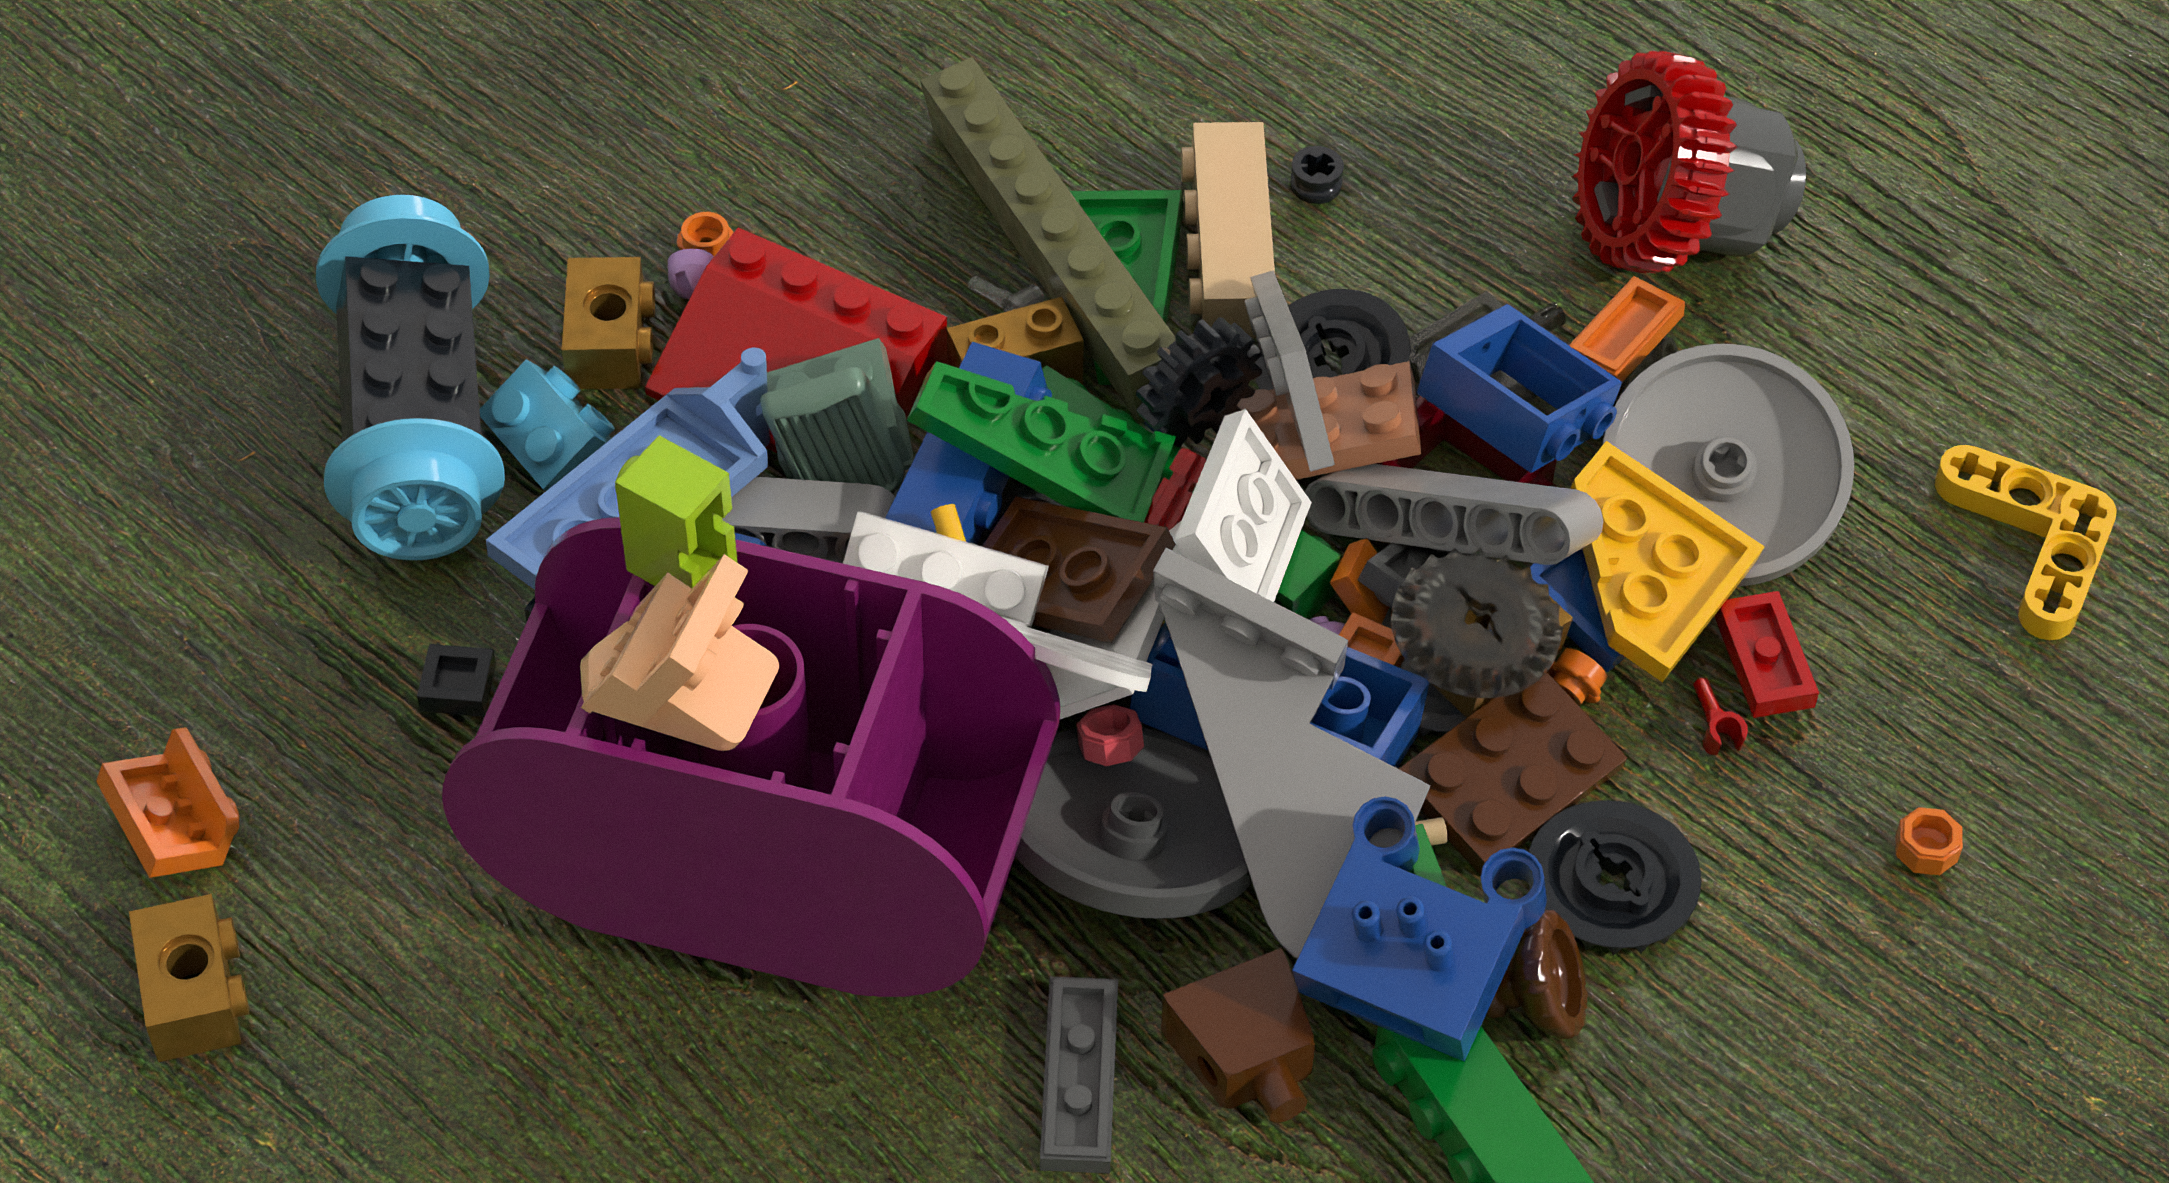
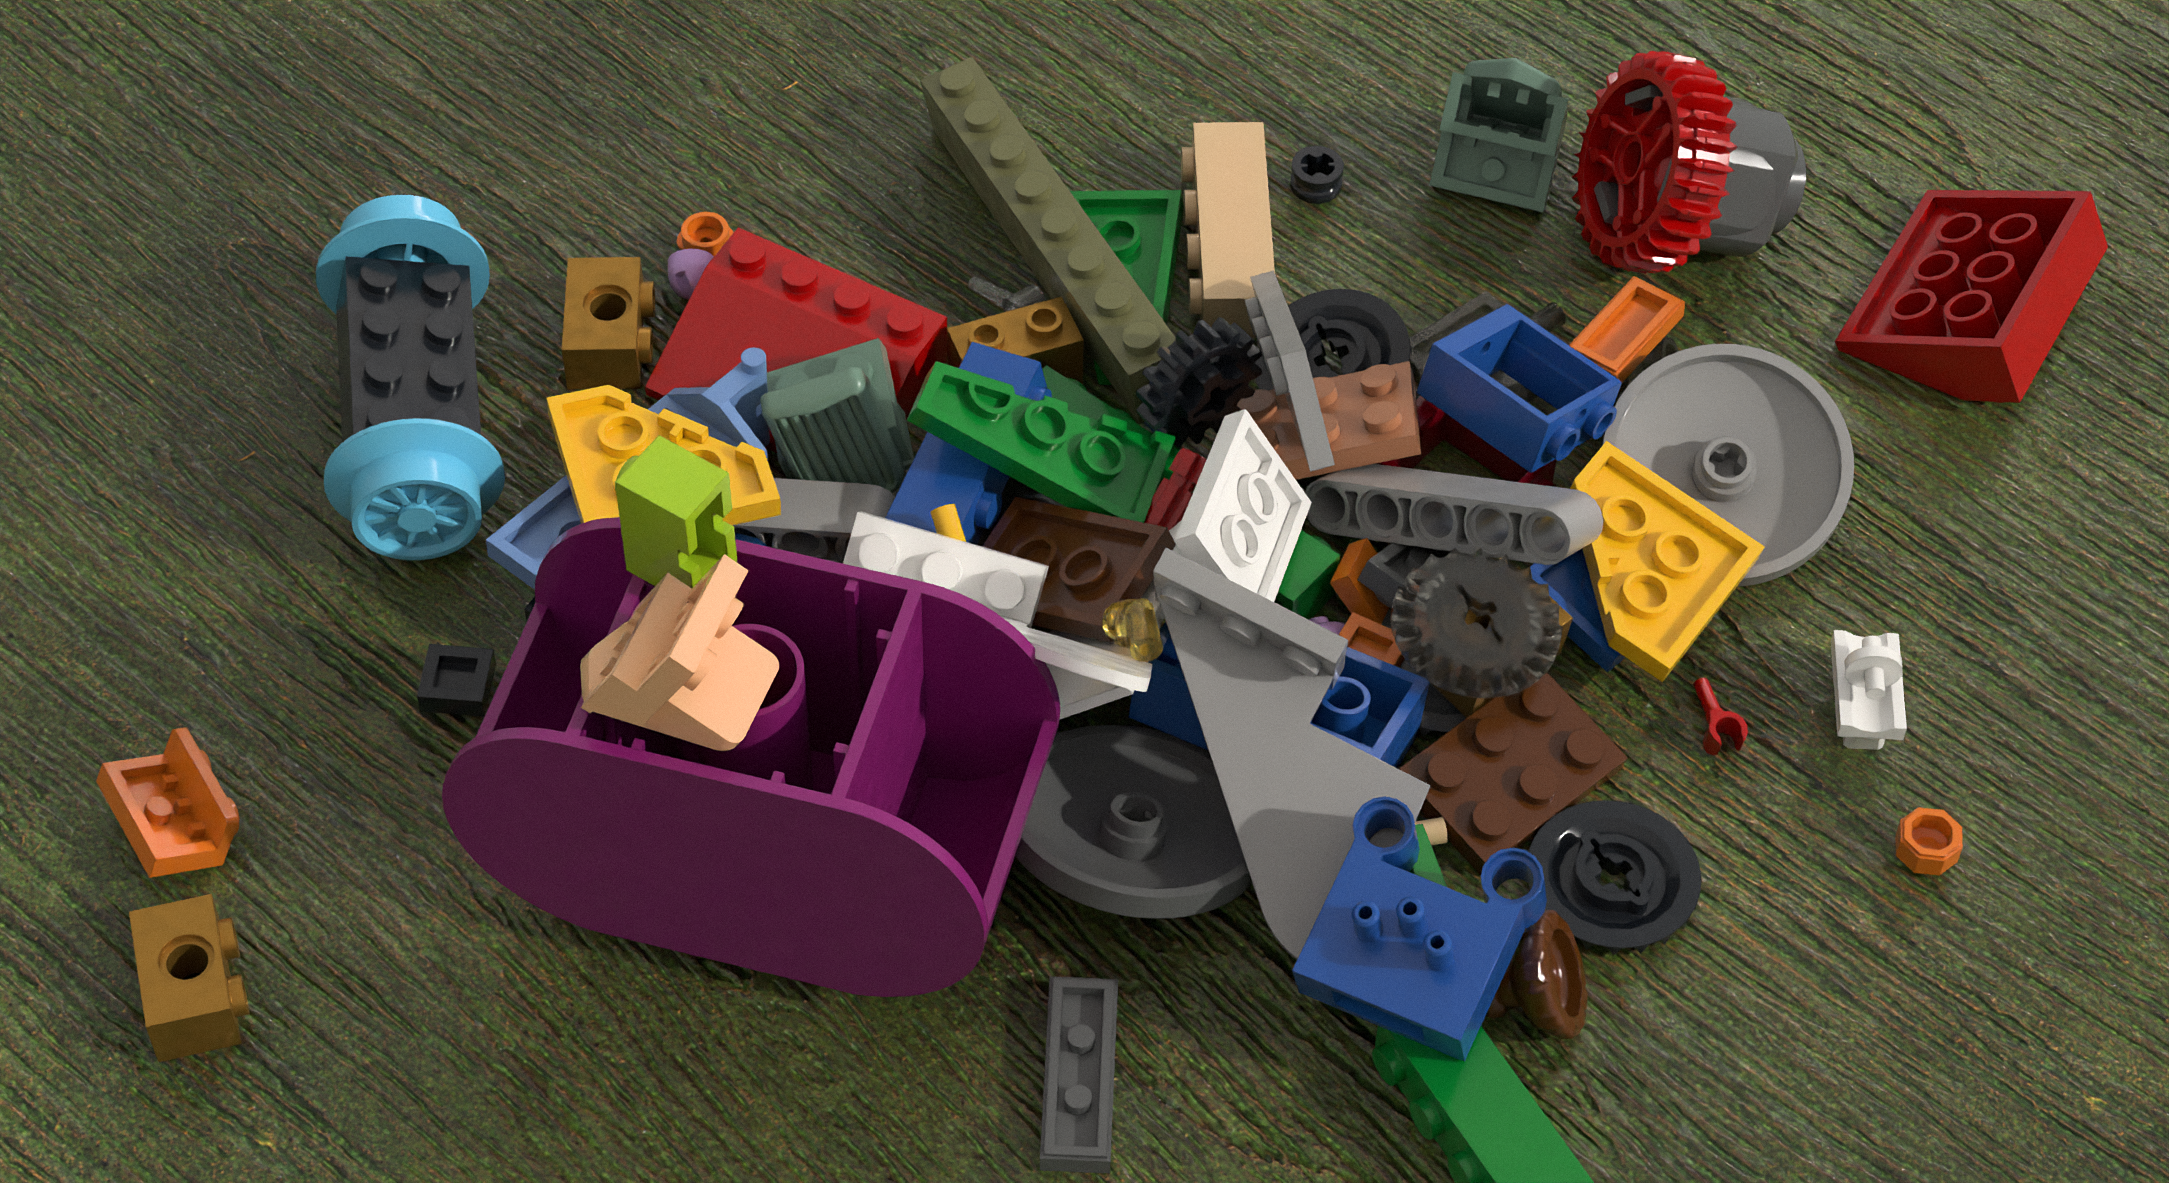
medium azure bracket [479,359,615,491] -> none
coral tile [1076,704,1144,766] -> none
reddish brown torso [1161,948,1315,1123] -> none
orange plate [1546,648,1608,706] -> none
red plate [1714,591,1819,718] -> none
yellow beam [1934,445,2117,641] -> none
none -> yellow plate [546,385,781,525]
none -> clear yellow arm [1102,598,1163,662]
none -> sand green piece [1429,58,1569,212]
none -> white hips [1831,630,1907,750]
none -> red slope [1835,190,2108,403]

